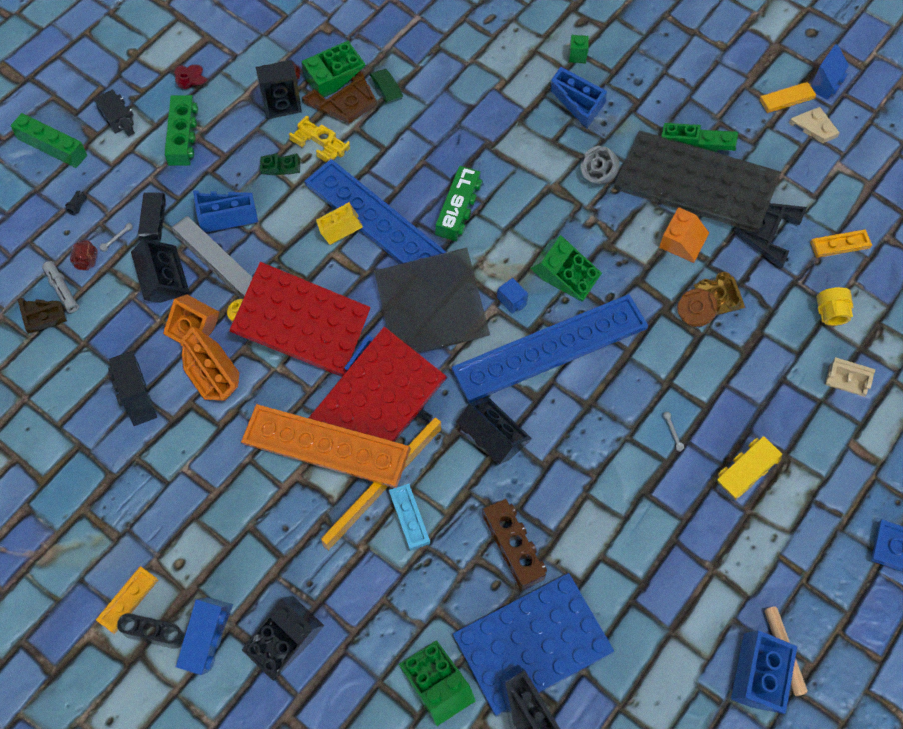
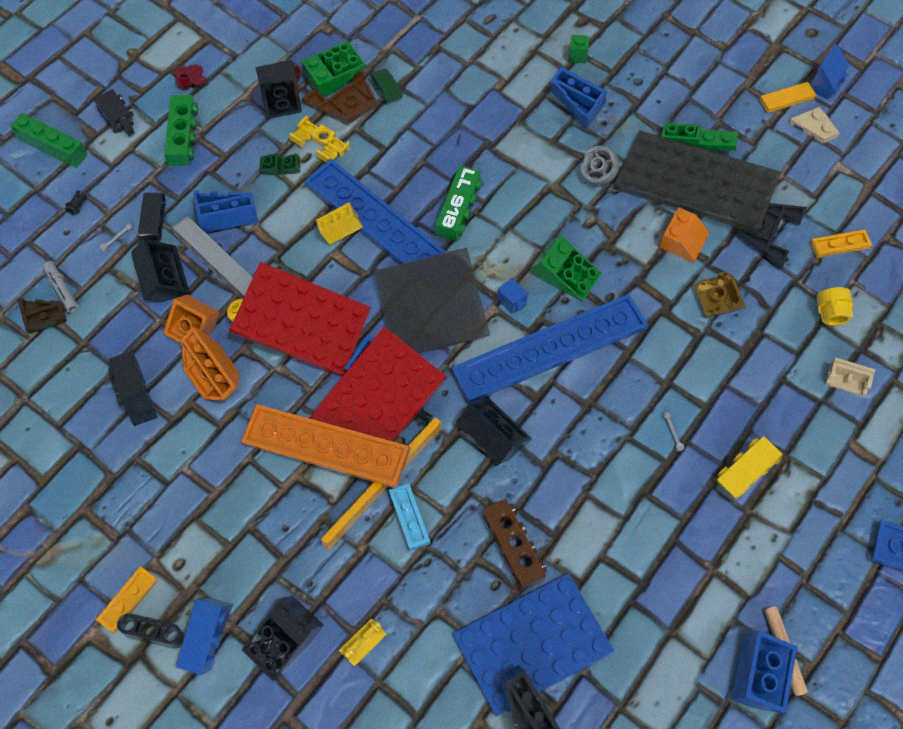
clear red head [70,240,98,271] -> none
green slope [399,640,476,726] -> none
dark orange tile [677,288,718,327] -> none
none -> yellow hinge [339,619,387,667]

